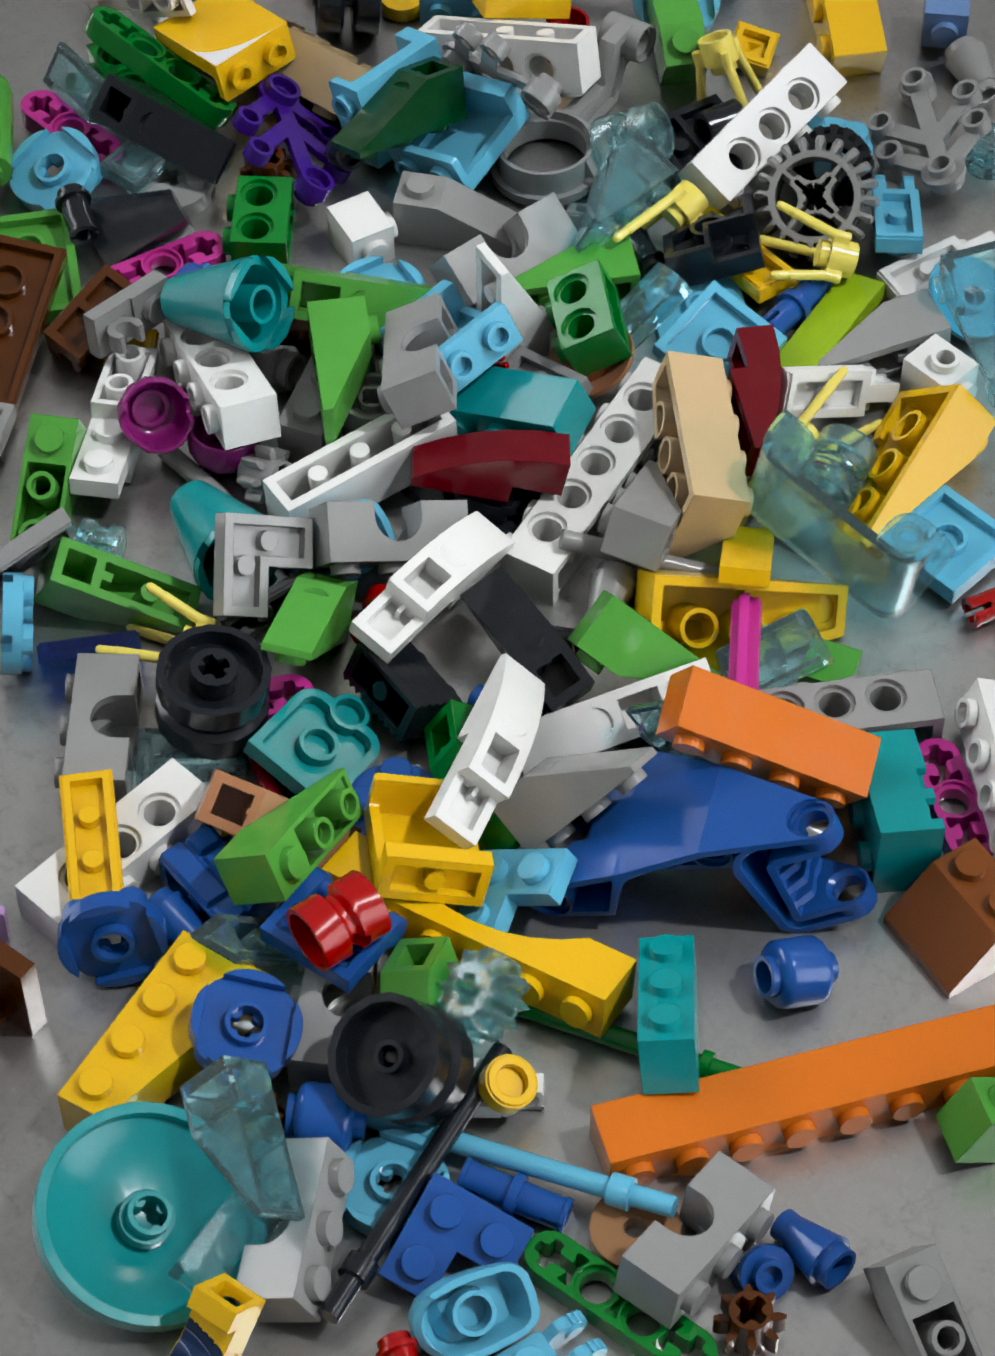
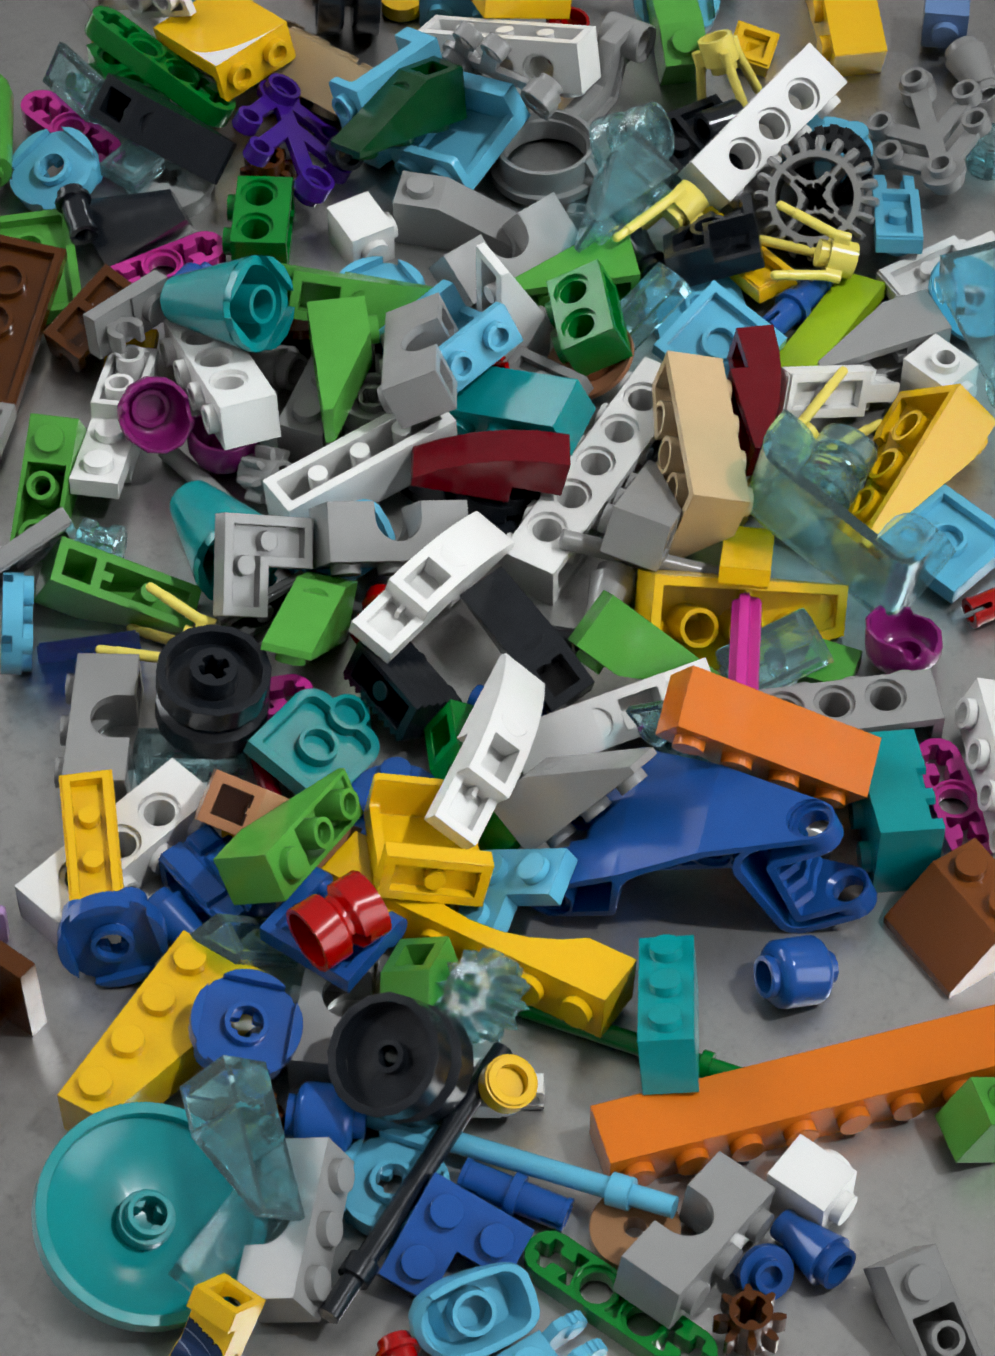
none -> white brick [766,1134,858,1229]
none -> magenta hair [865,605,943,674]

